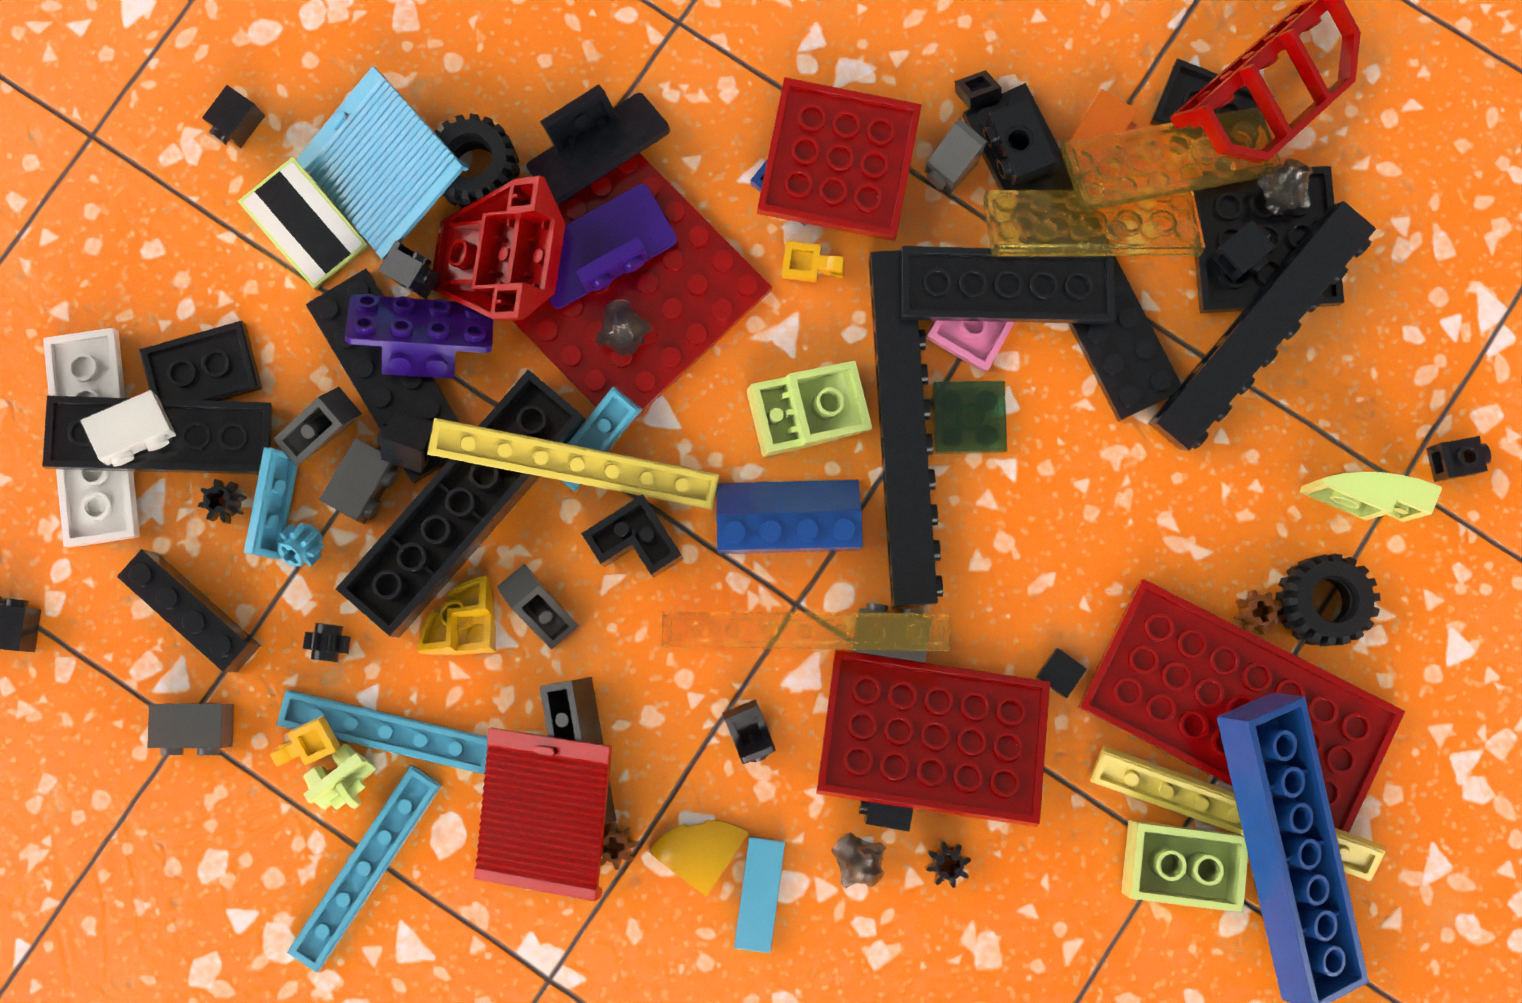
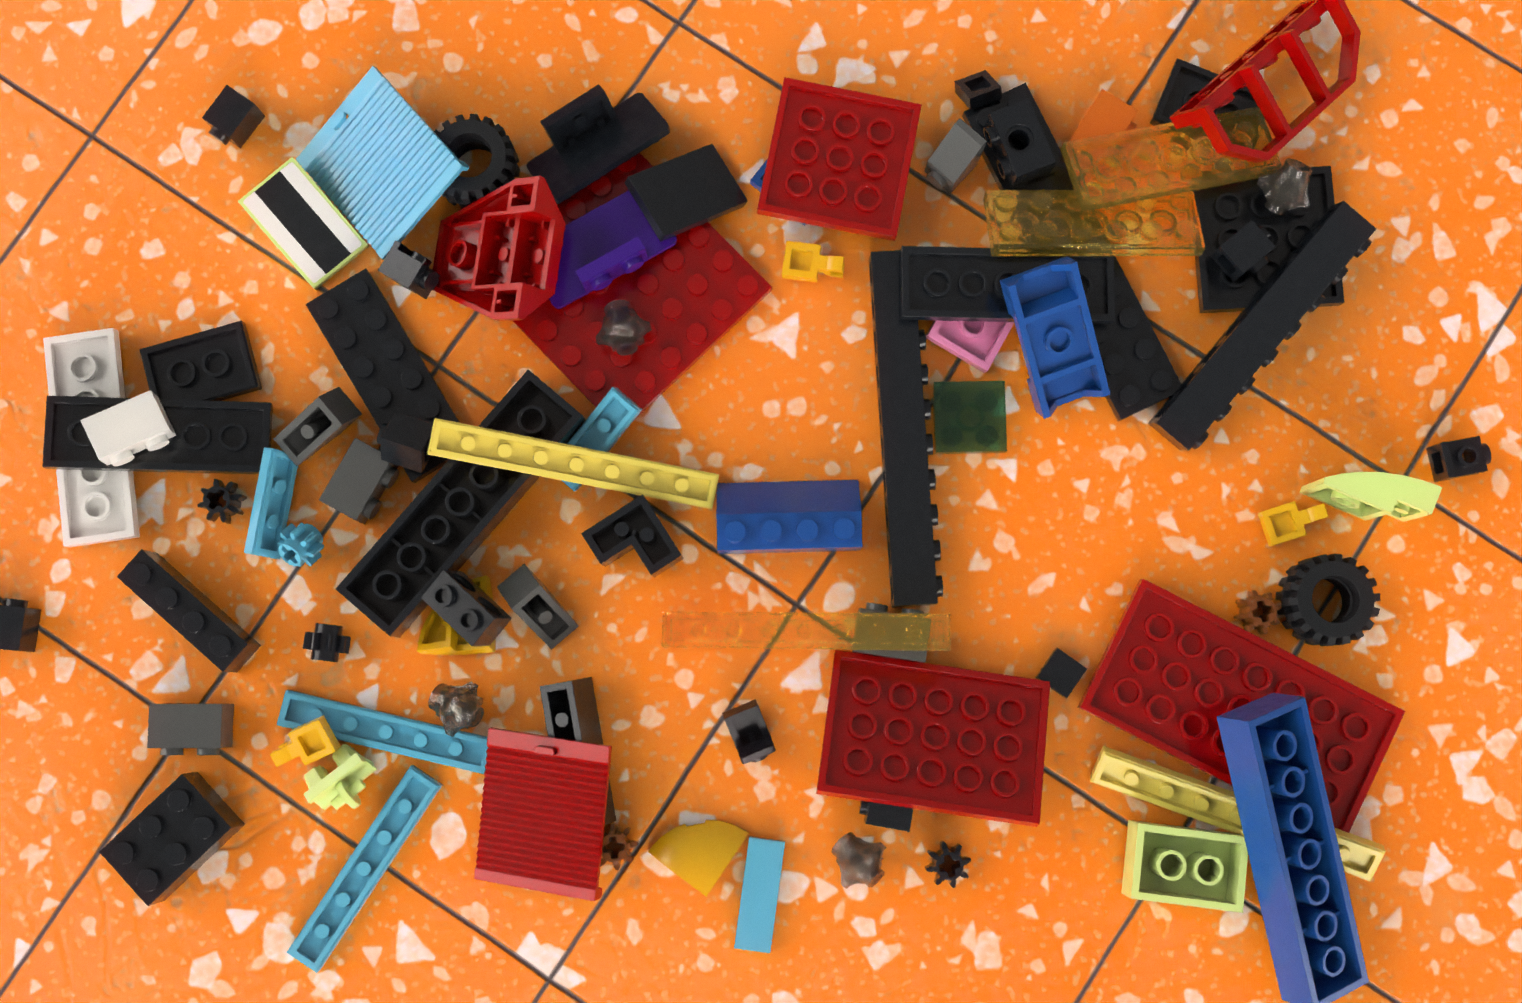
dark purple bracket [345,294,493,379] -> none
yellowish green slope [746,361,873,458] -> none
none -> black brick [99,772,245,906]
none -> black brick [421,570,512,646]
none -> clear smoke rock [428,682,484,737]
none -> black tile [624,144,748,242]
none -> blue piece [1000,256,1111,419]
none -> yellow plate [1257,501,1329,547]

